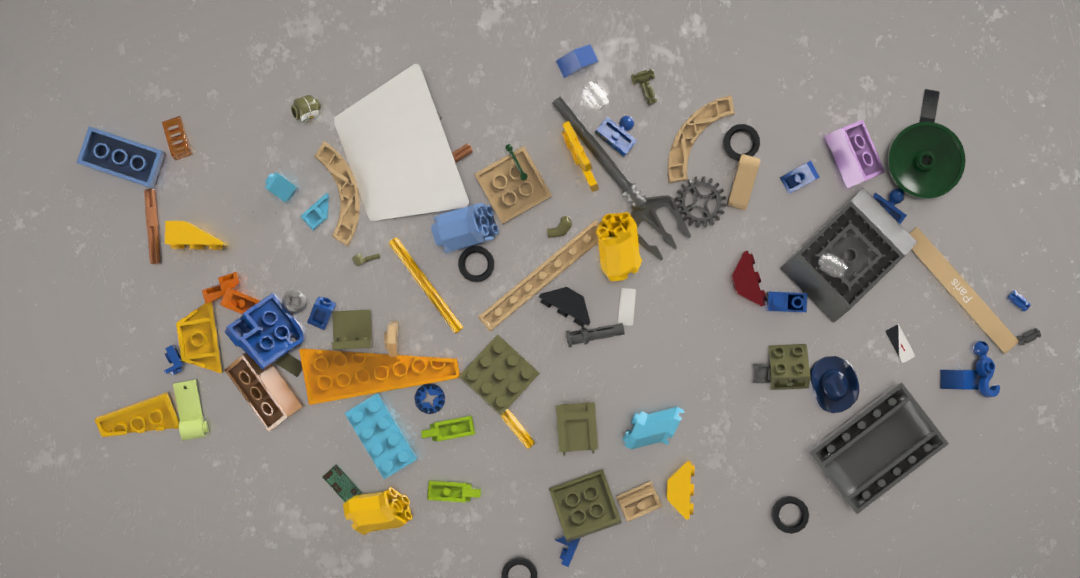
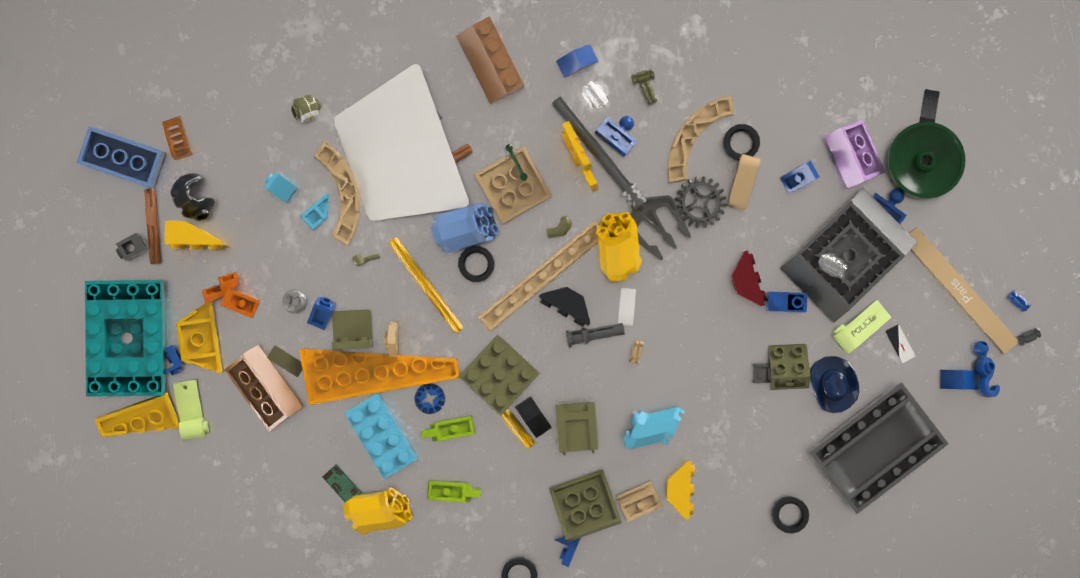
blue slope [225,293,304,370] -> none
none -> teal slope [85,280,167,397]
none -> dark grey brick [116,233,148,261]
none -> black animal [170,173,215,221]
none -> medium nougat slope [456,16,524,104]
none -> black slope [515,396,552,438]
none -> tan piece [629,340,644,364]
none -> yellowish green door [833,300,891,354]

